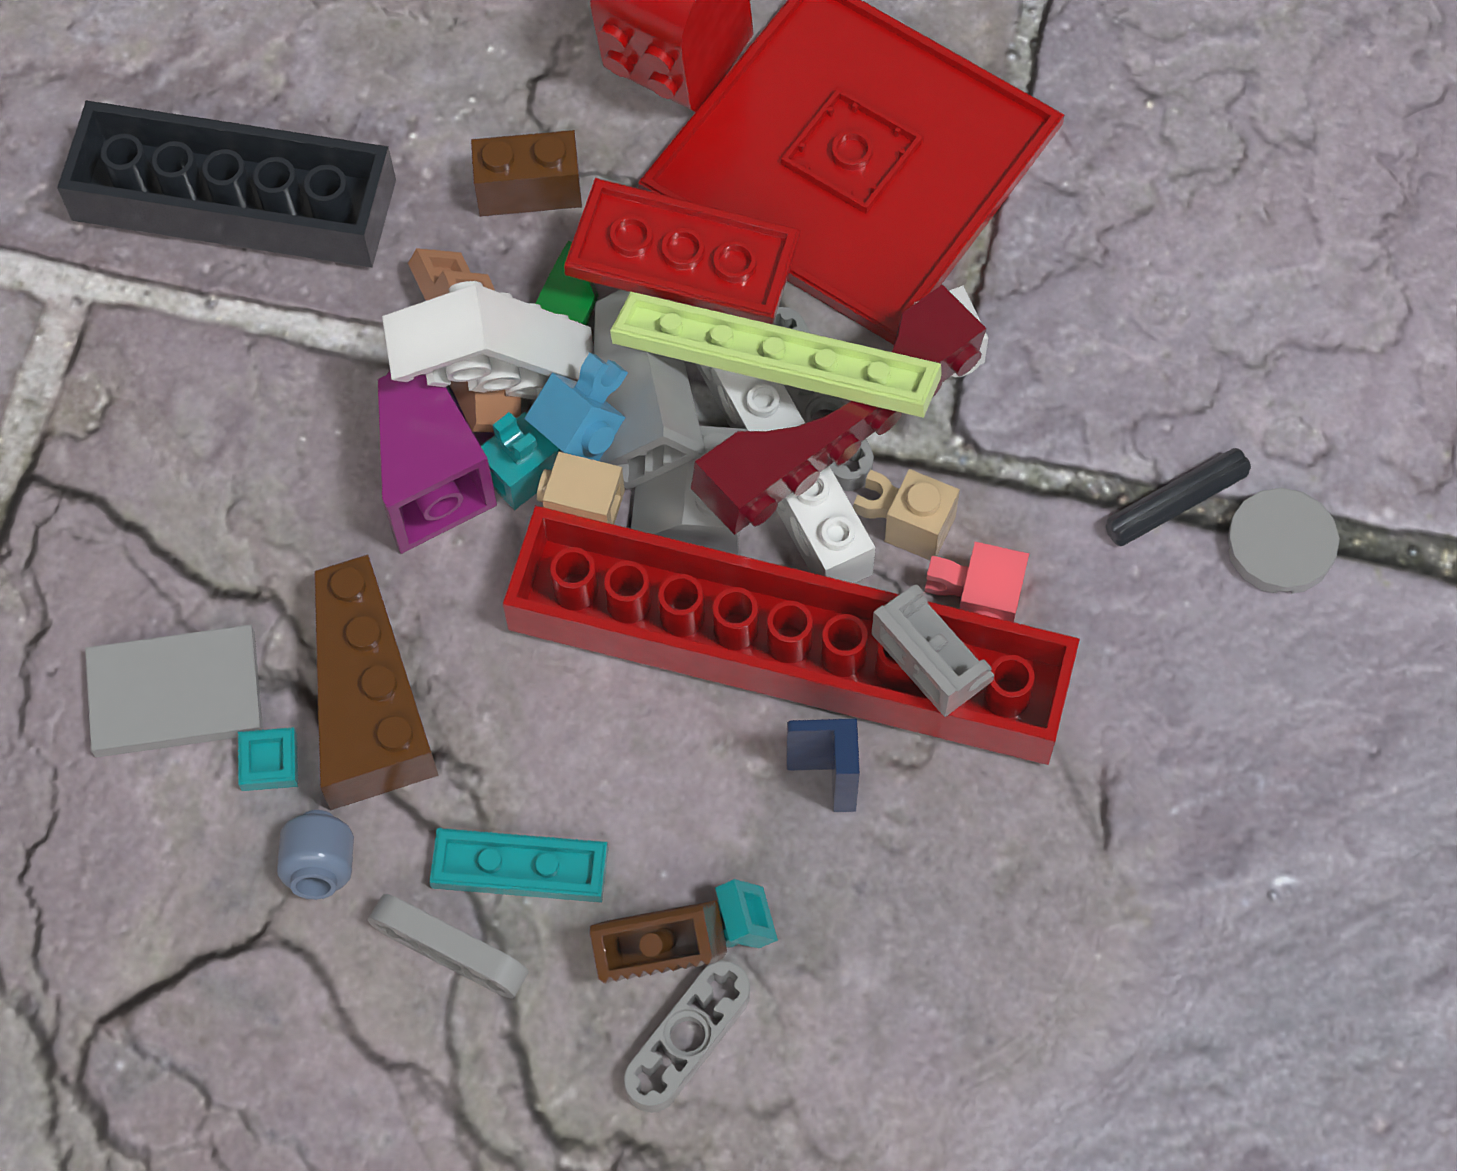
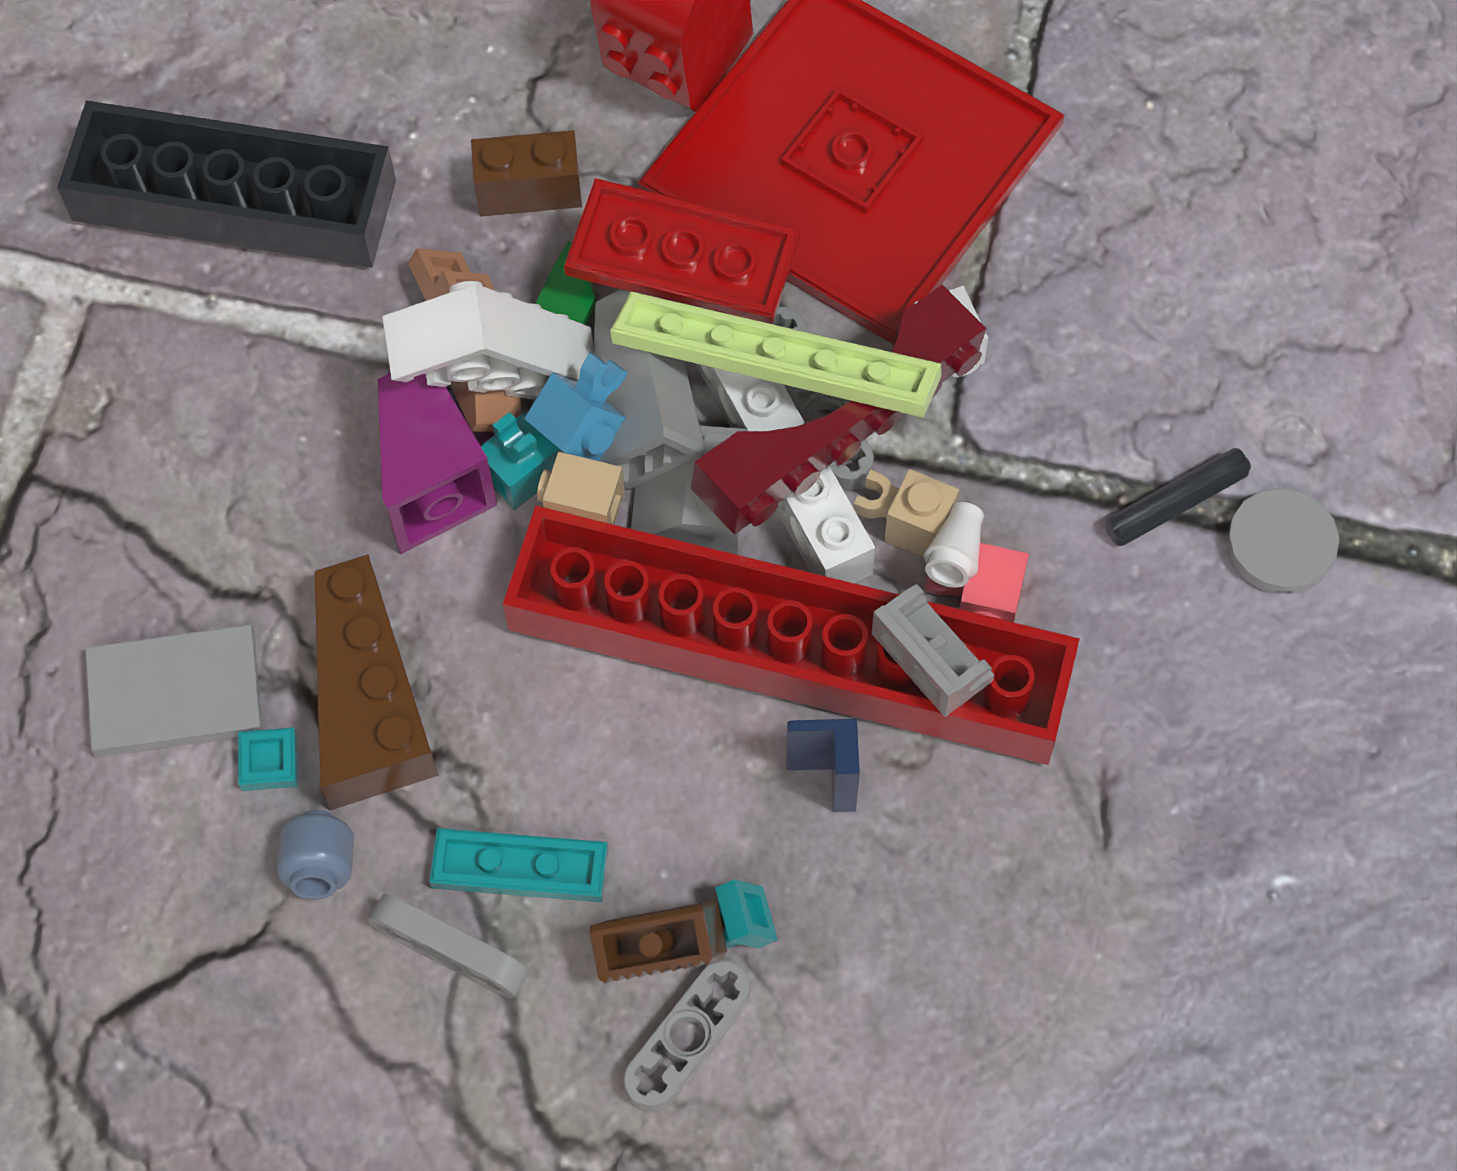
none -> white cone [924,502,984,588]

